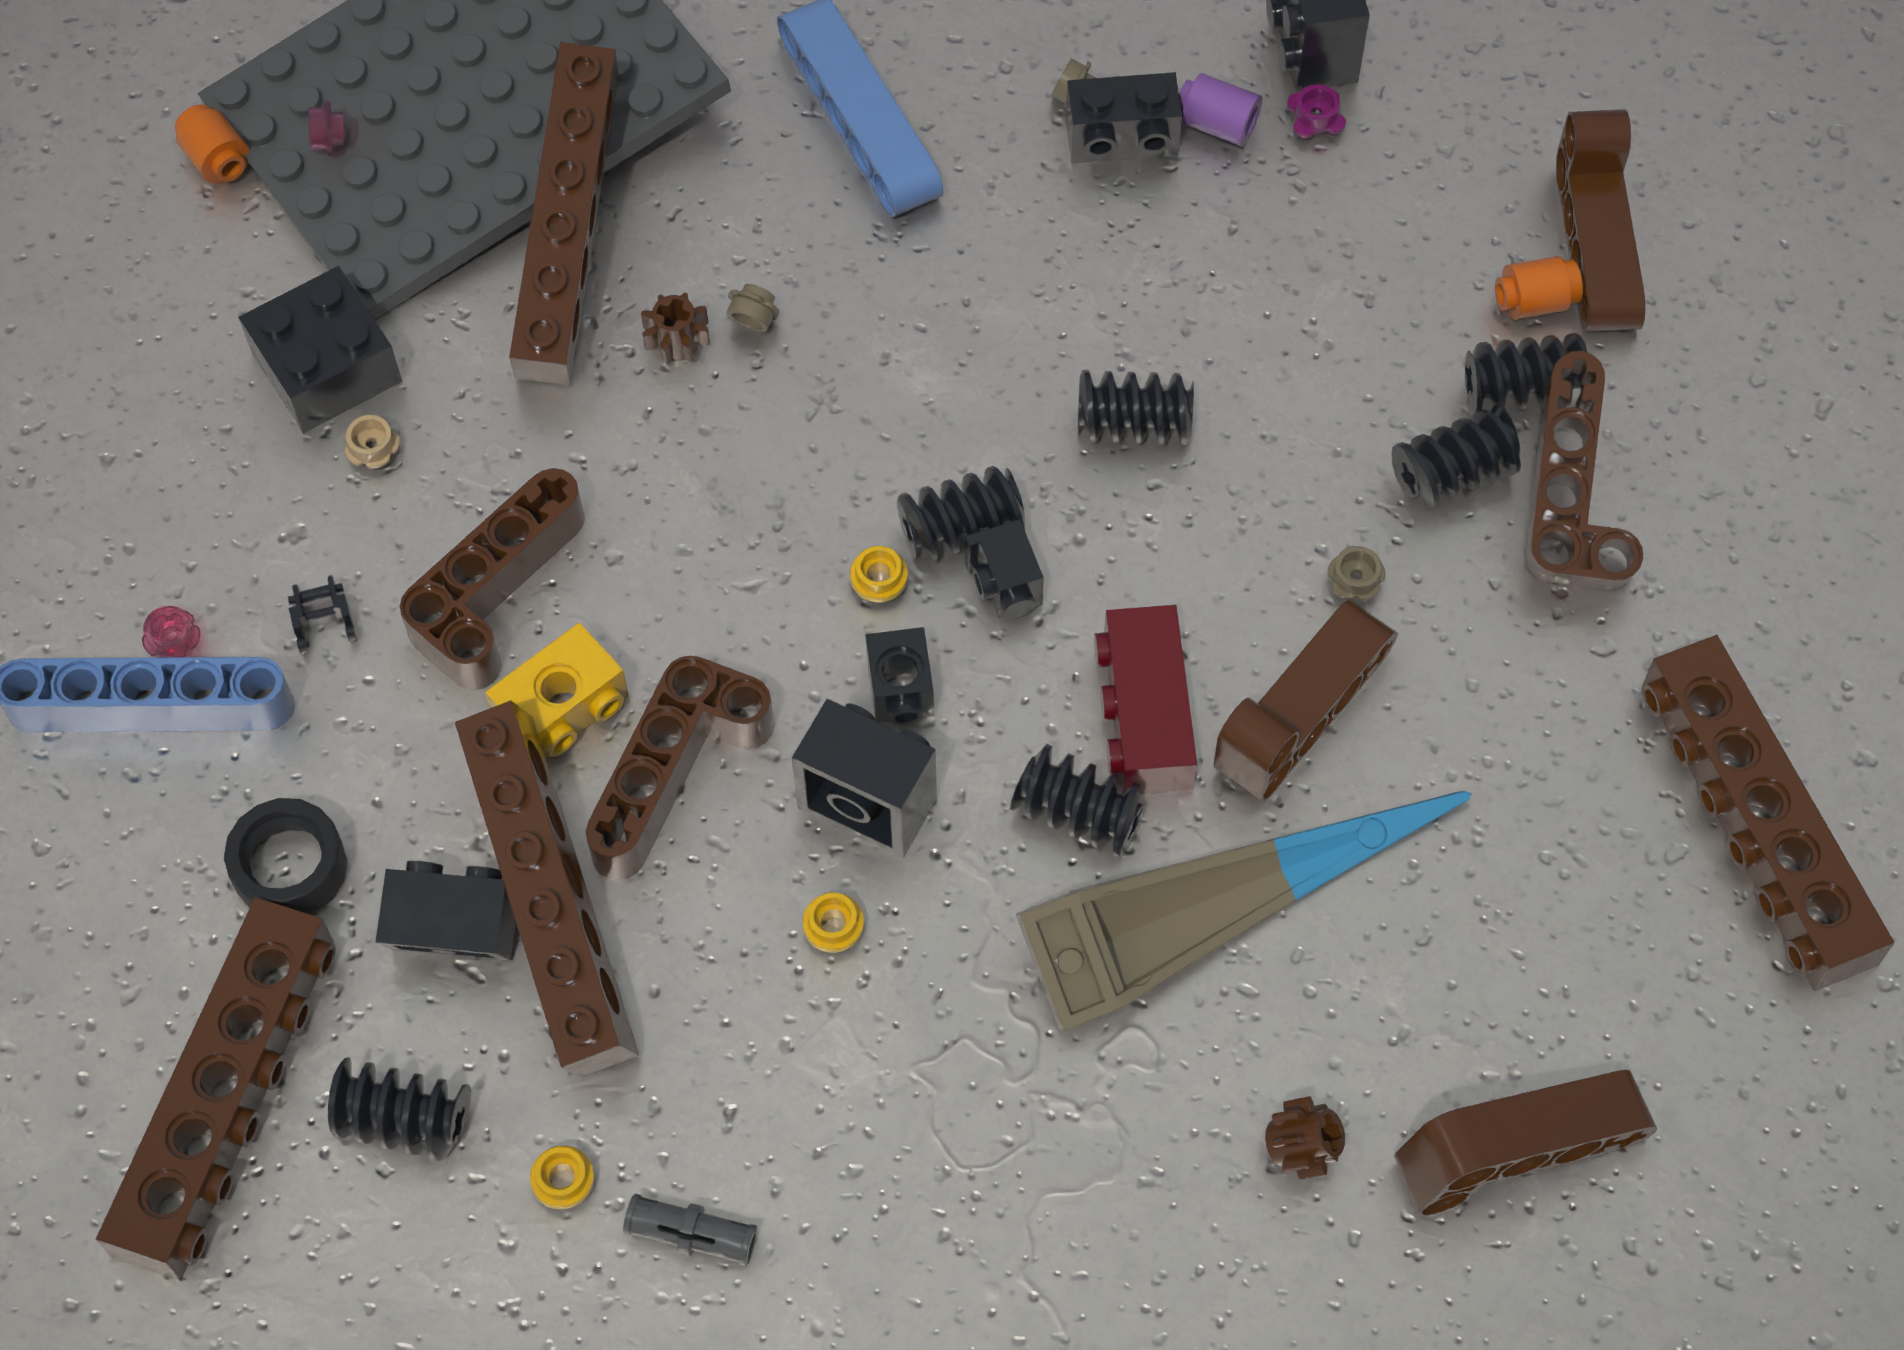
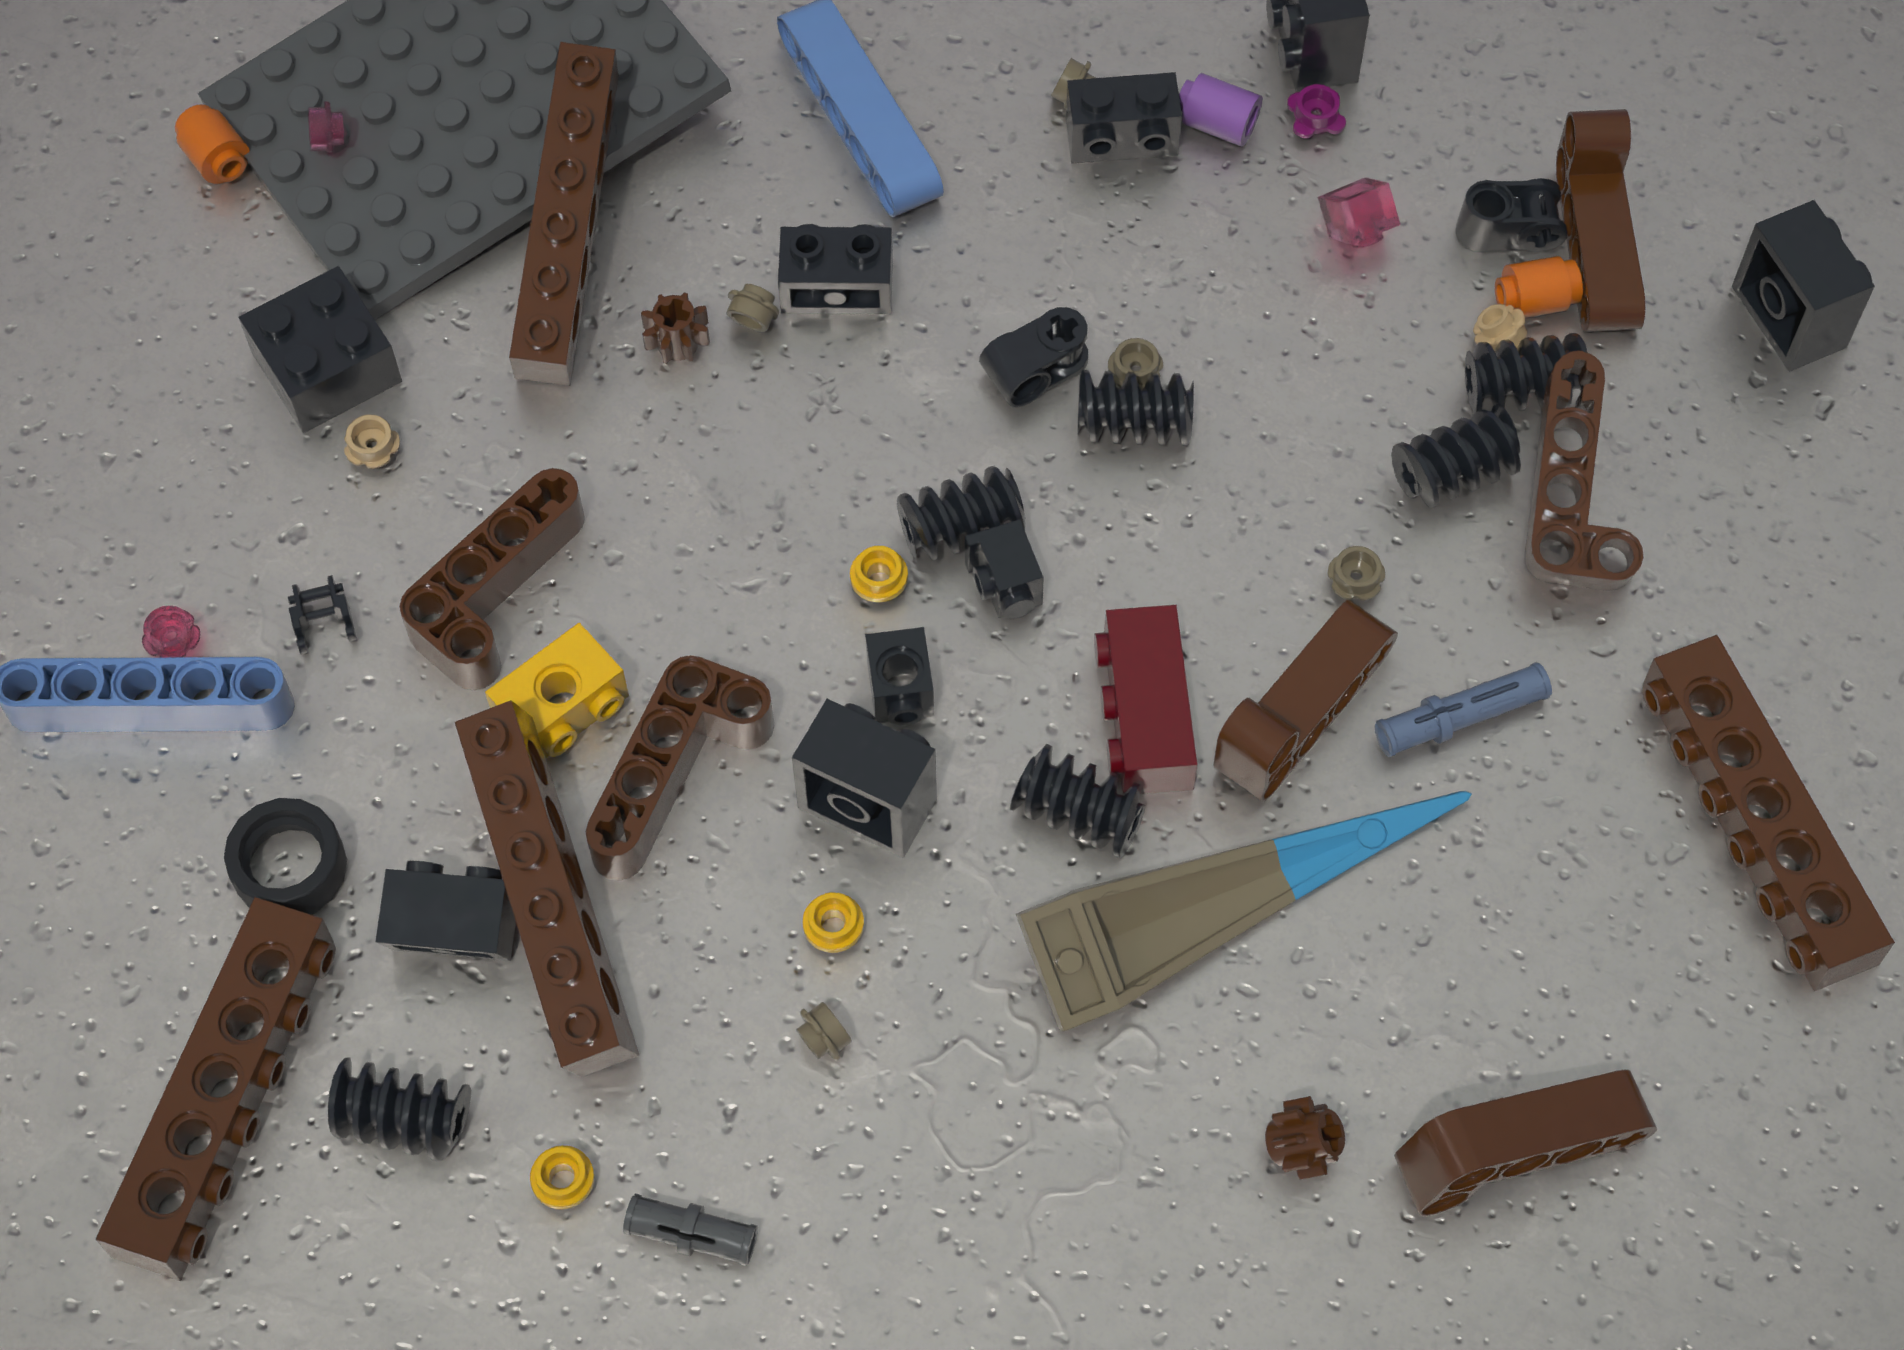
none -> black brick [778,224,893,314]
none -> dark tan plate [796,1002,852,1060]
none -> black piece [979,307,1088,408]
none -> dark tan plate [1108,338,1163,388]
none -> clear pink plate [1317,177,1401,248]
none -> sand blue pin [1374,662,1552,757]
none -> black piece [1455,178,1568,253]
none -> tan plate [1473,304,1527,351]
none -> black brick [1732,200,1875,372]

